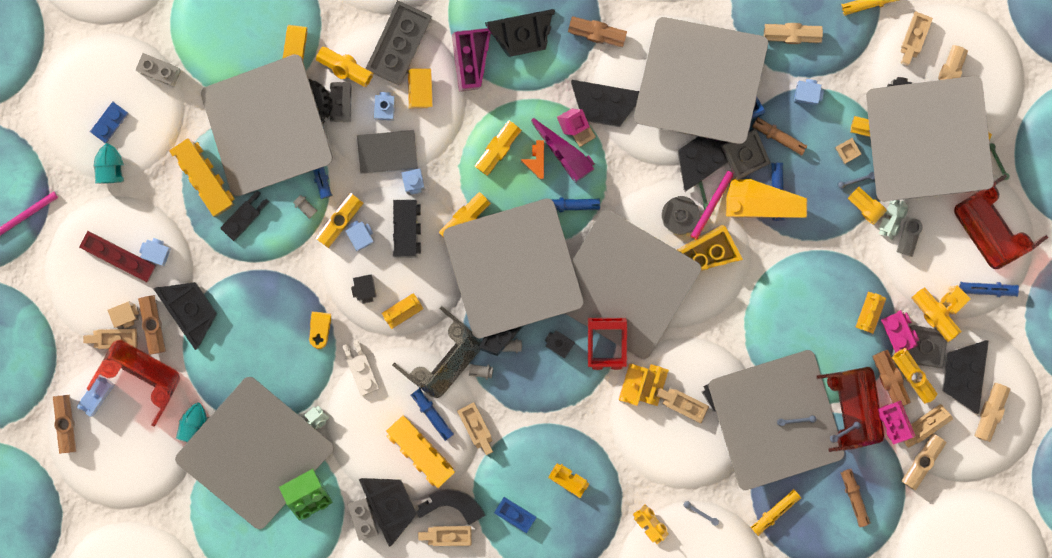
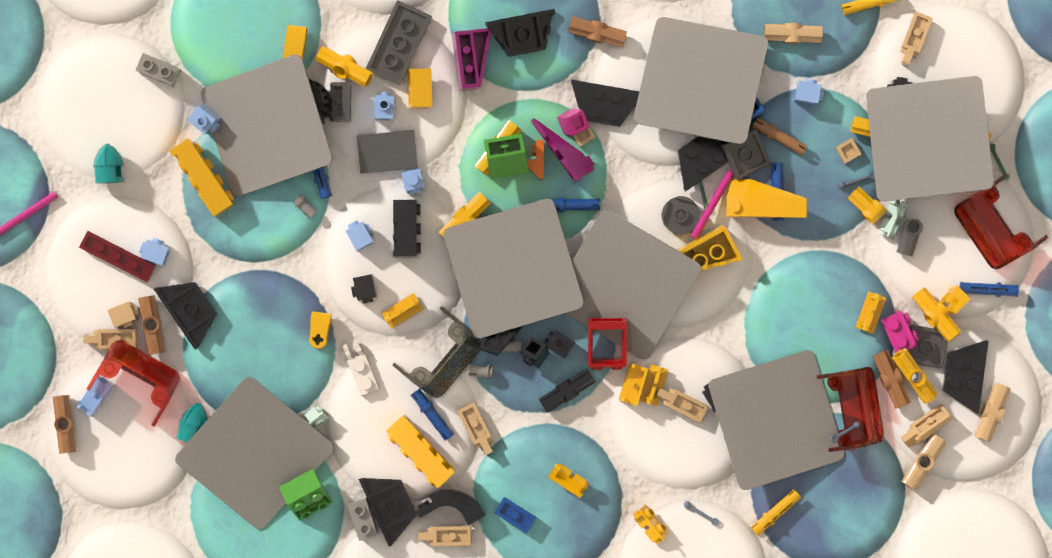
blue plate [90,101,129,144] -> none
black hinge [220,191,270,241] -> none
yellow piece [316,193,364,248] -> none
sand blue hinge [777,415,817,426] -> none
medium nougat pin [840,469,871,527] -> none
dark pink bracket [878,400,916,445] -> none
tan piece [938,45,968,80] -> none
none -> light blue brick [187,104,222,135]
none -> bright green slope [484,133,529,180]
none -> black brick [520,336,550,368]
none -> black piece [539,369,596,413]

